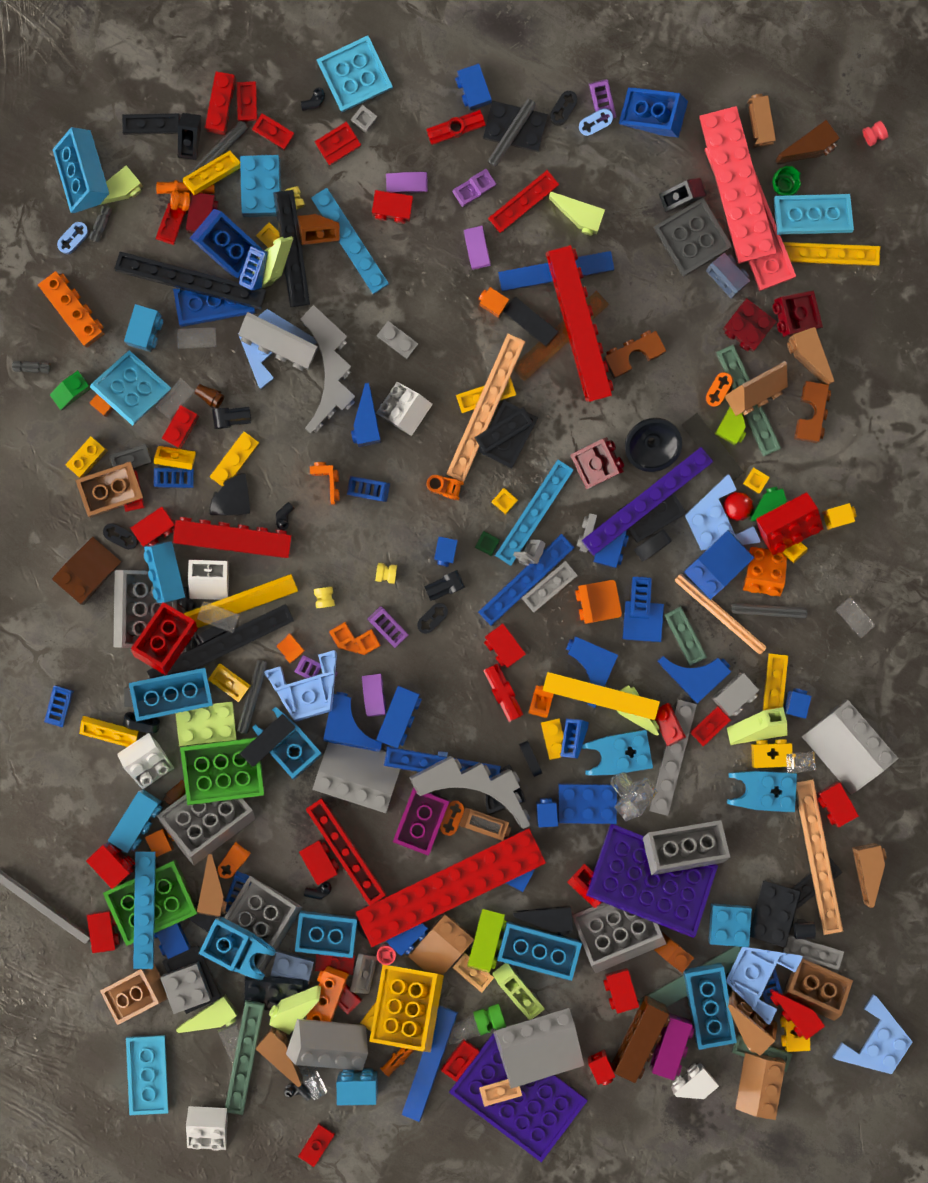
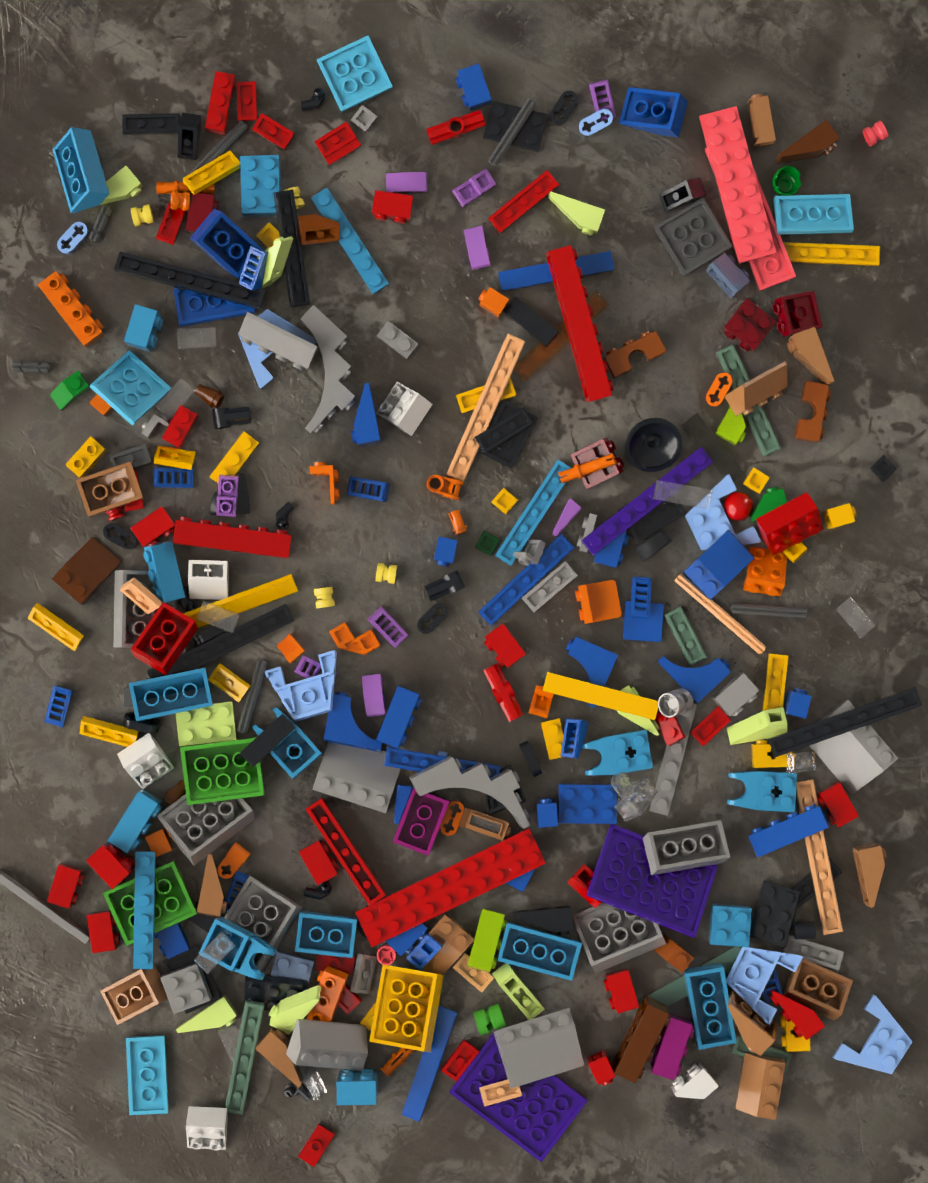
none -> yellow plate [28,603,84,651]
none -> red brick [47,863,85,909]
none -> red bush [106,507,125,521]
none -> light nougat plate [120,578,162,614]
none -> light yellow wheel [131,204,154,227]
none -> light grey bracket [141,414,170,439]
none -> clear plate [194,932,236,974]
none -> medium lavender slope [216,474,239,517]
none -> blue slope [394,784,413,824]
none -> blue slope [406,934,443,971]
none -> orange pin [448,510,467,535]
none -> medium lavender slope [552,498,581,537]
none -> orange pin [558,453,617,484]
none -> clear tile [653,480,713,509]
none -> light grey wheel [658,688,693,718]
none -> blue brick [748,804,830,858]
none -> black plate [768,687,922,757]
none -> black tile [869,455,897,482]

